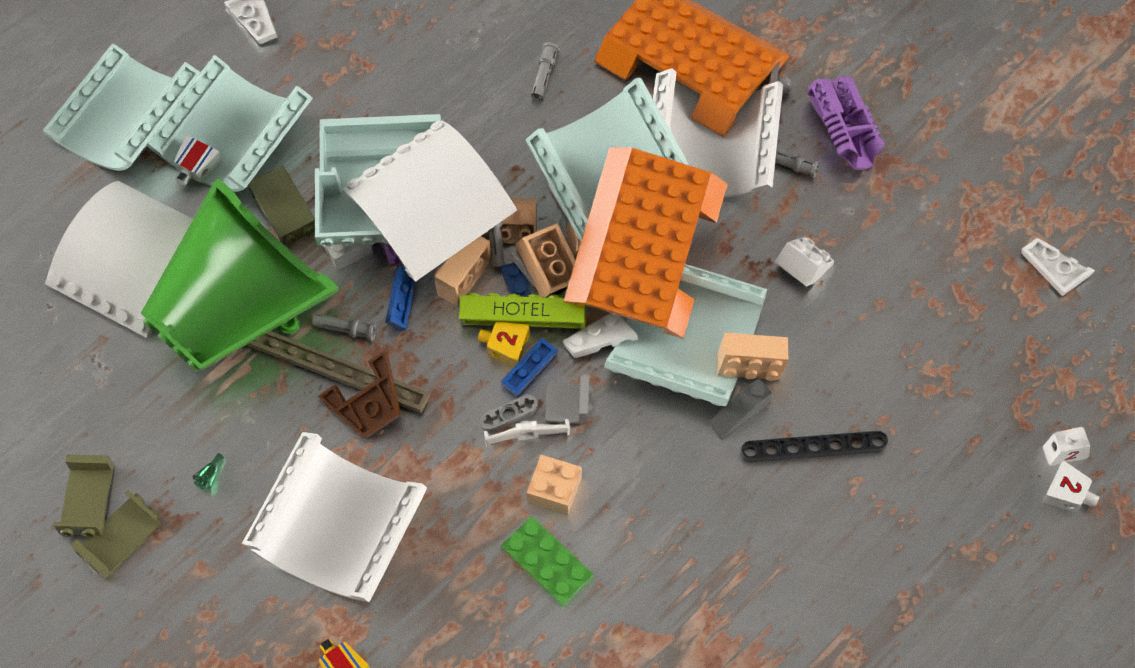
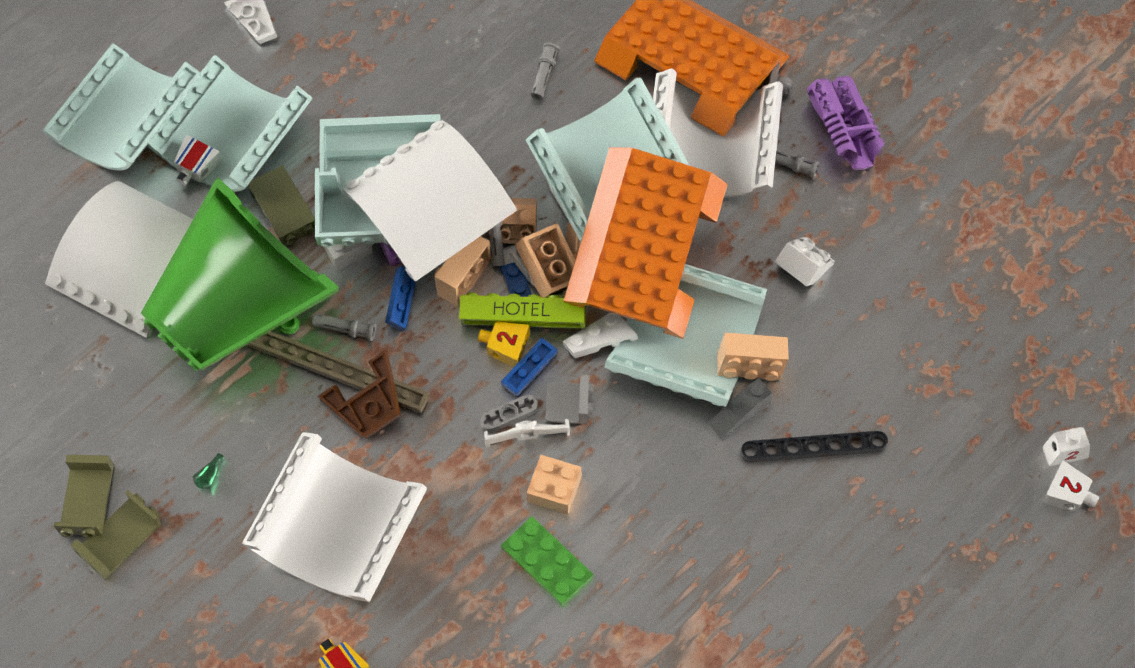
white wing [1021,238,1095,296] -> none

